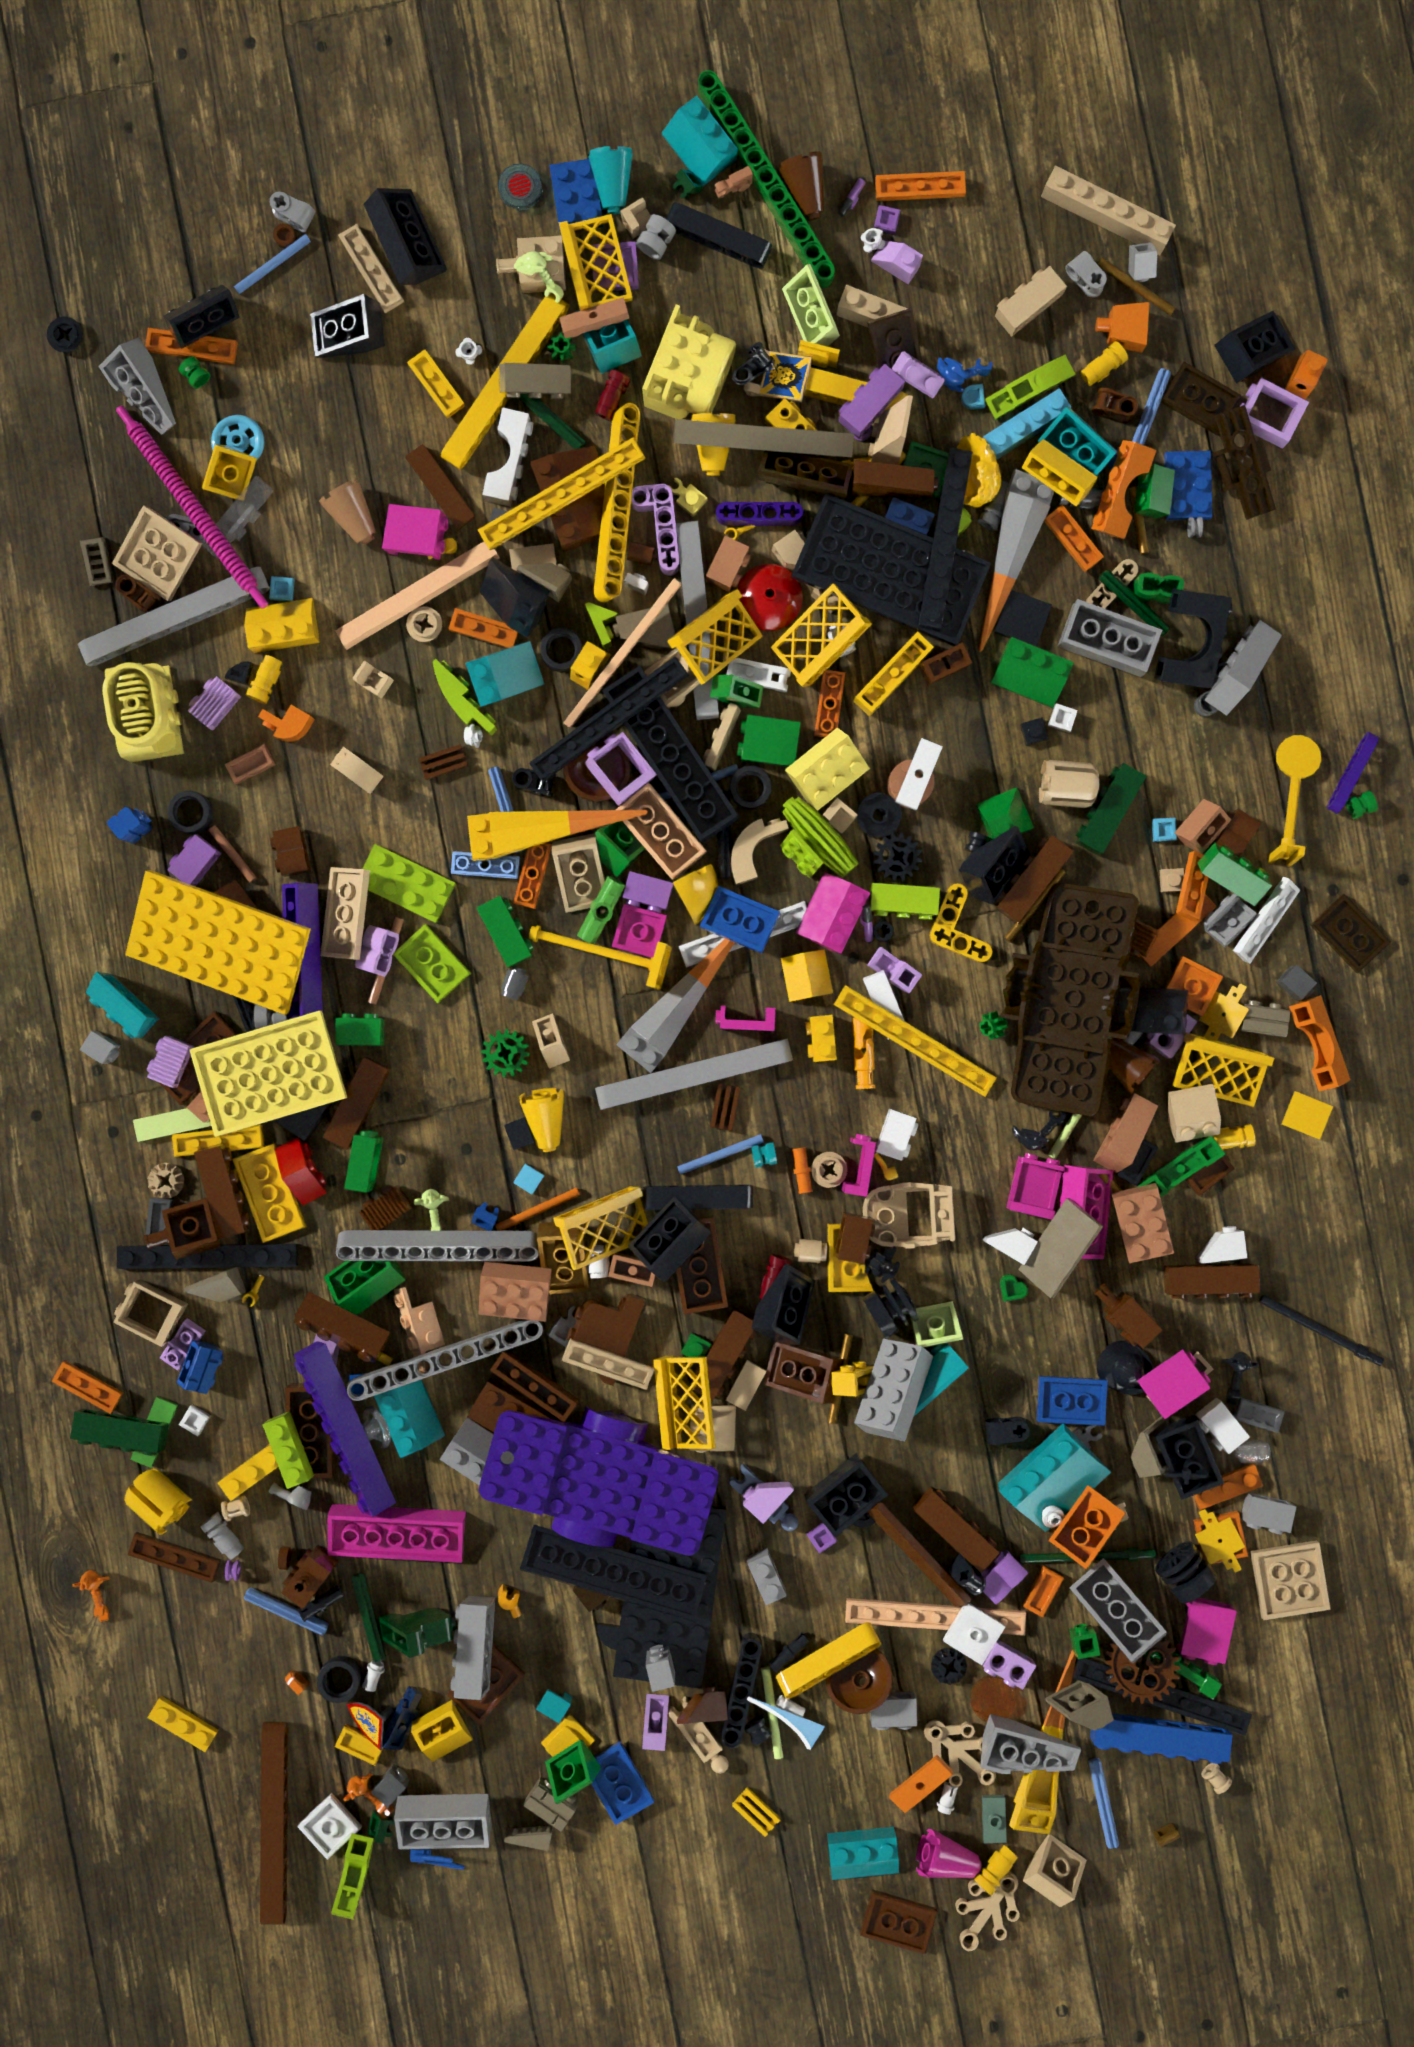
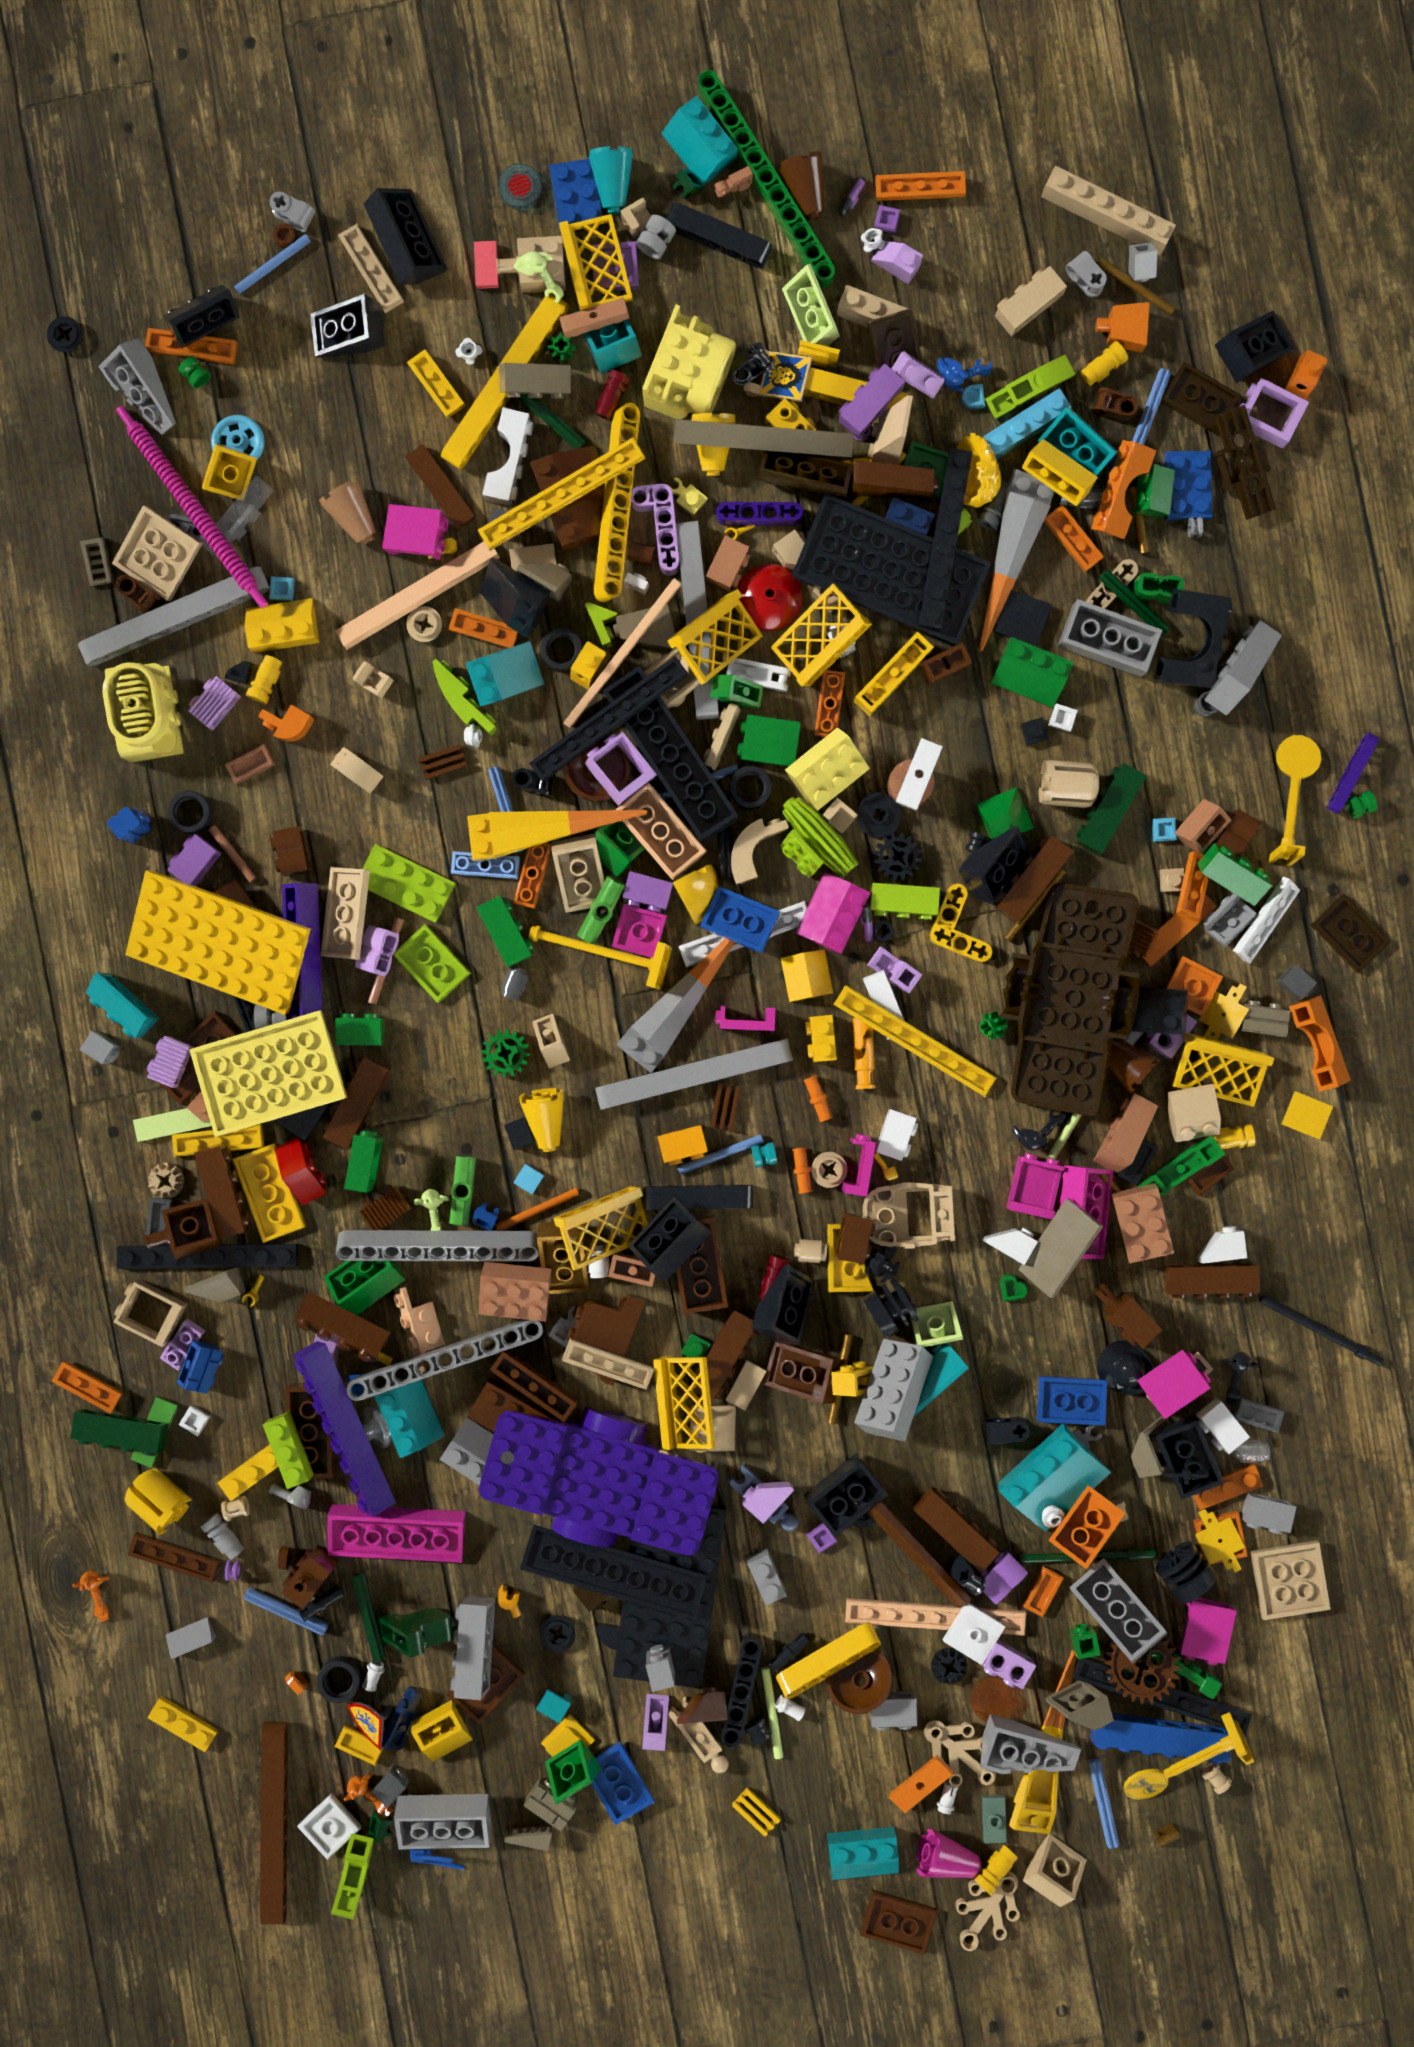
sticker [747,1696,825,1750] -> none
none -> light grey slope [166,1617,216,1659]
none -> bright green piece [449,1156,476,1225]
none -> coral tile [474,241,499,289]
none -> black gear [540,1615,576,1652]
none -> light orange brick [657,1125,708,1166]
none -> orange pin [803,1075,833,1122]
none -> yellow piece [1123,1712,1255,1800]

